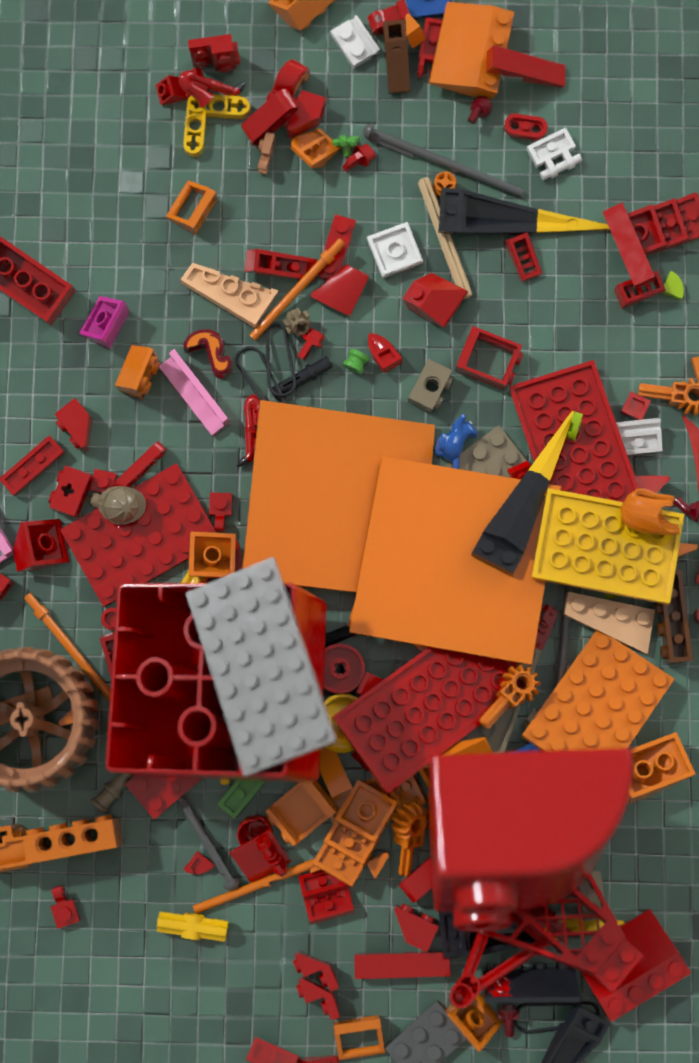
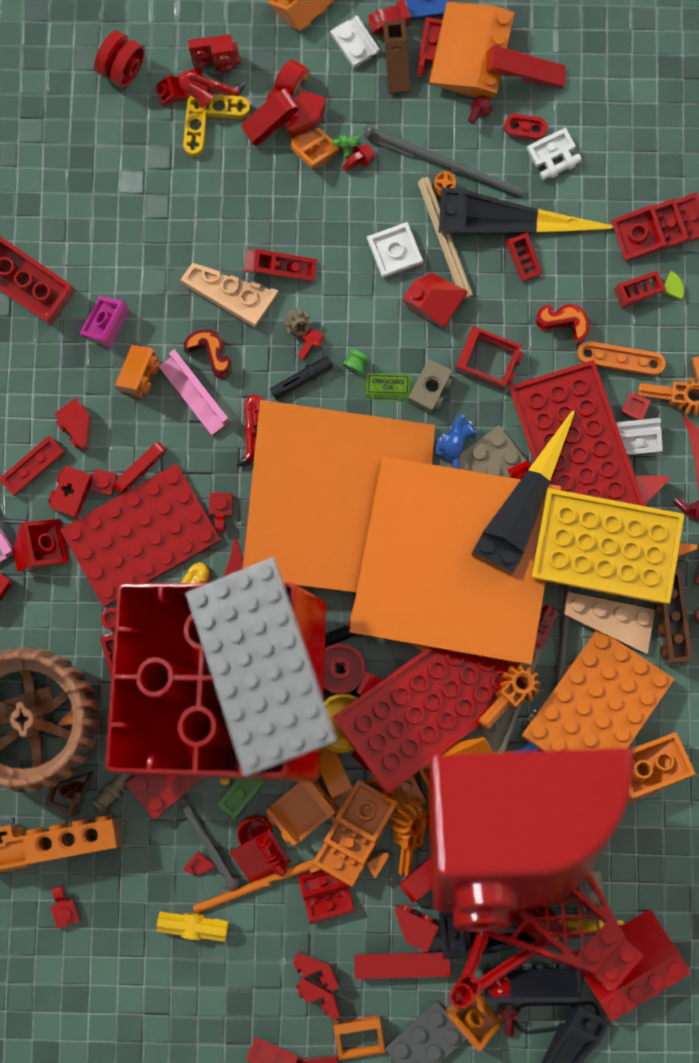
orange bar [24,593,111,702] -> none
dark tan piece [87,486,146,525] -> none
orange tile [165,180,218,235] -> none
orange slope [189,532,236,578] -> none
black piece [235,346,286,404] -> none
orange bar [250,238,345,341] -> none
nougat plate [258,132,276,175] -> none
black piece [265,324,296,397] -> none
red slope [310,264,369,316] -> none
red plate [316,214,356,280] -> none
red plate [368,333,403,373] -> none
orange slope [405,14,425,48] -> none
lime tile [567,412,583,441] -> none
red slope [603,202,656,289] -> none
orange hair [621,489,680,535] -> none
none -> reddish brown slope [45,771,93,816]
none -> red wheel [94,30,146,88]
none -> clear neon green tile [366,373,411,398]
none -> red animal [535,304,590,346]
none -> orange plate [577,341,666,376]

